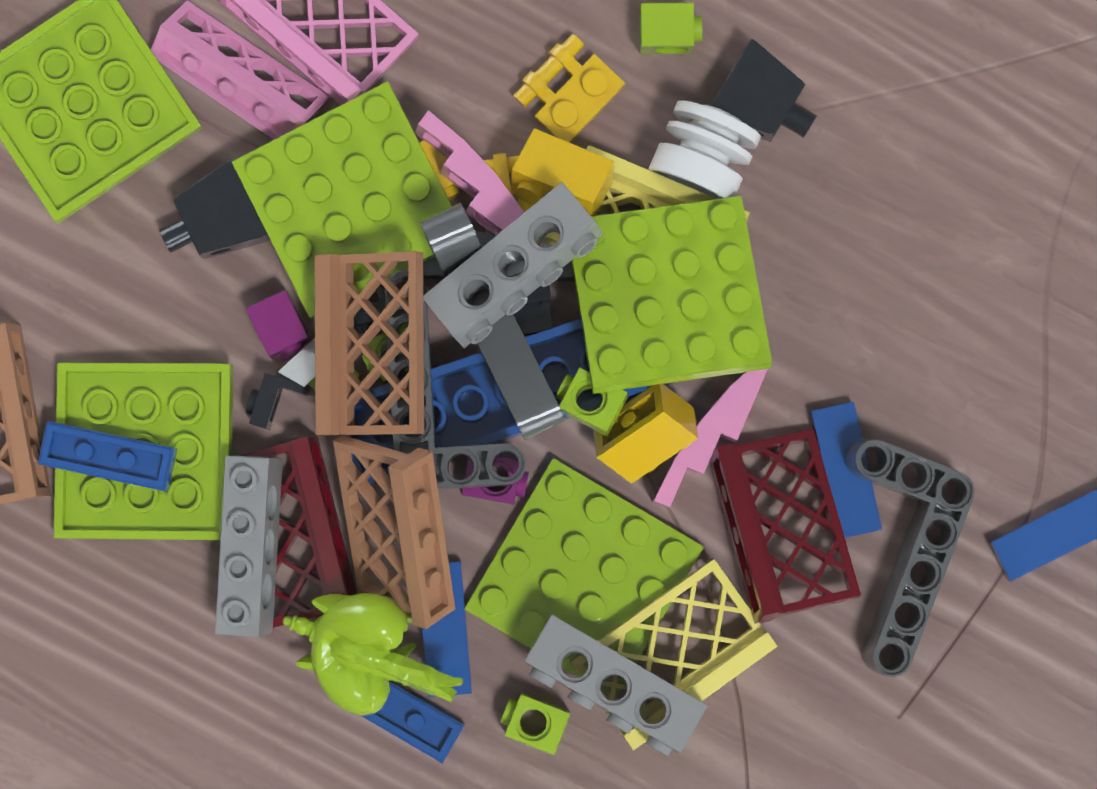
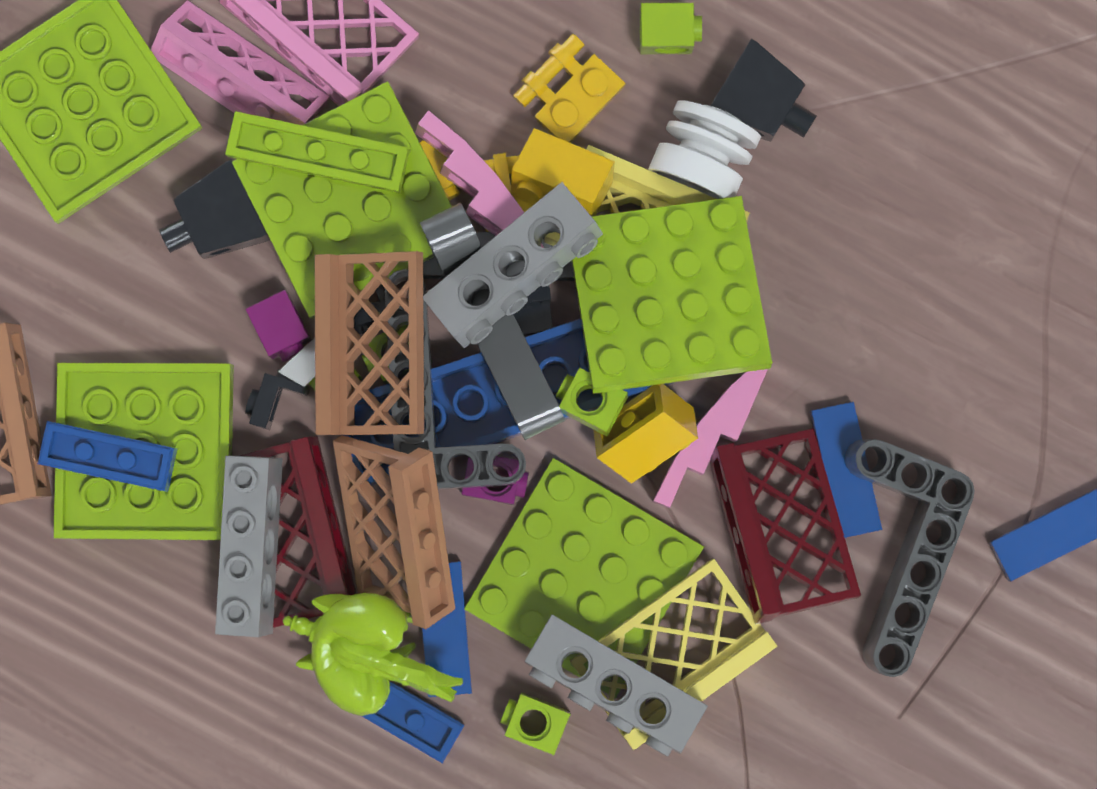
none -> lime plate [225,111,410,193]

